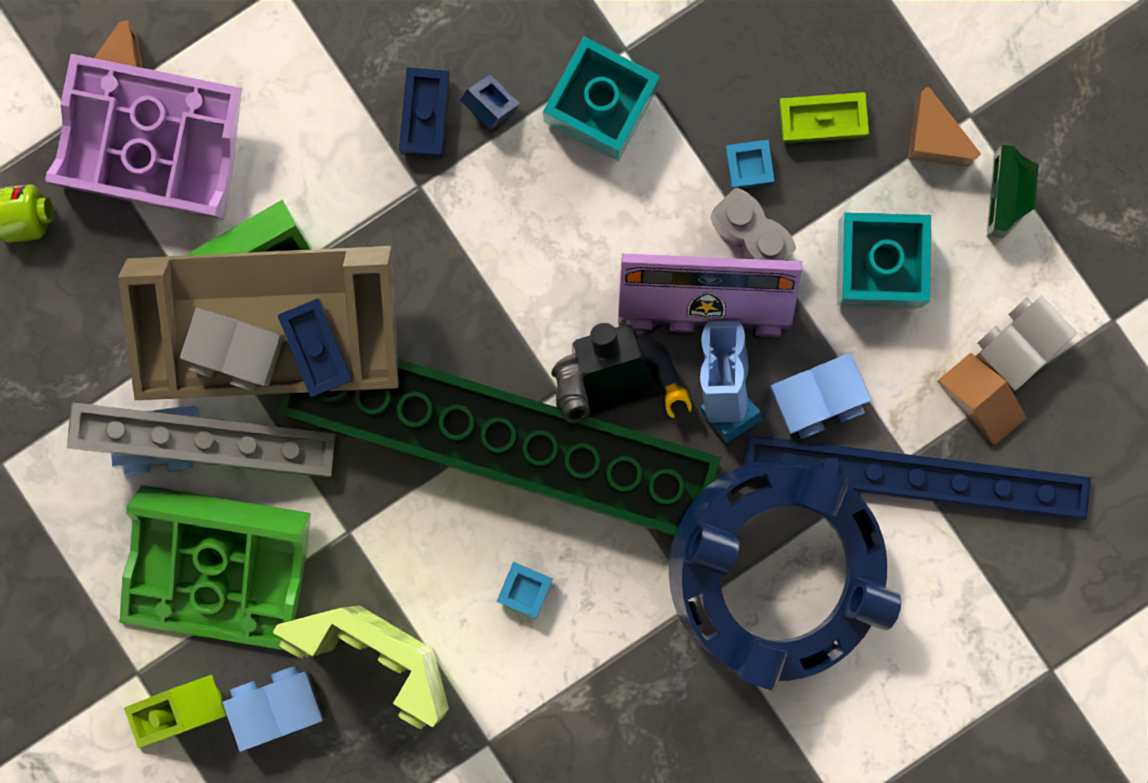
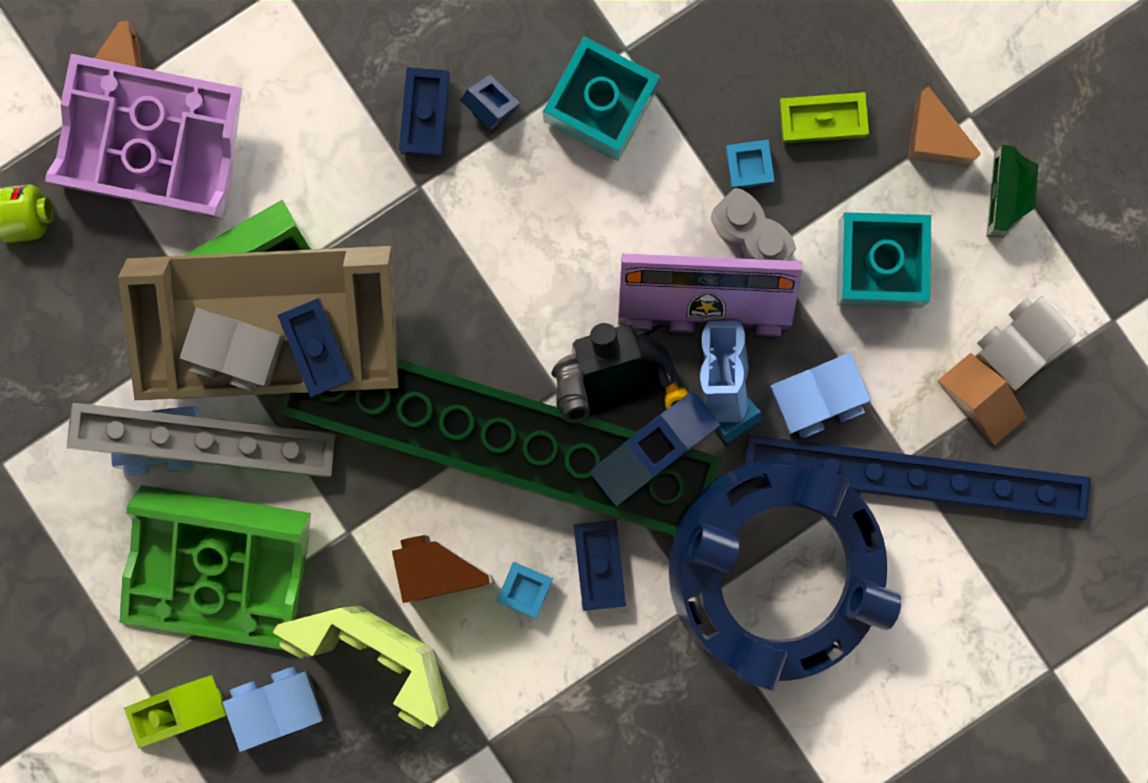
none -> reddish brown slope [392,535,494,603]
none -> dark blue plate [573,520,626,611]
none -> dark blue slope [589,390,721,507]

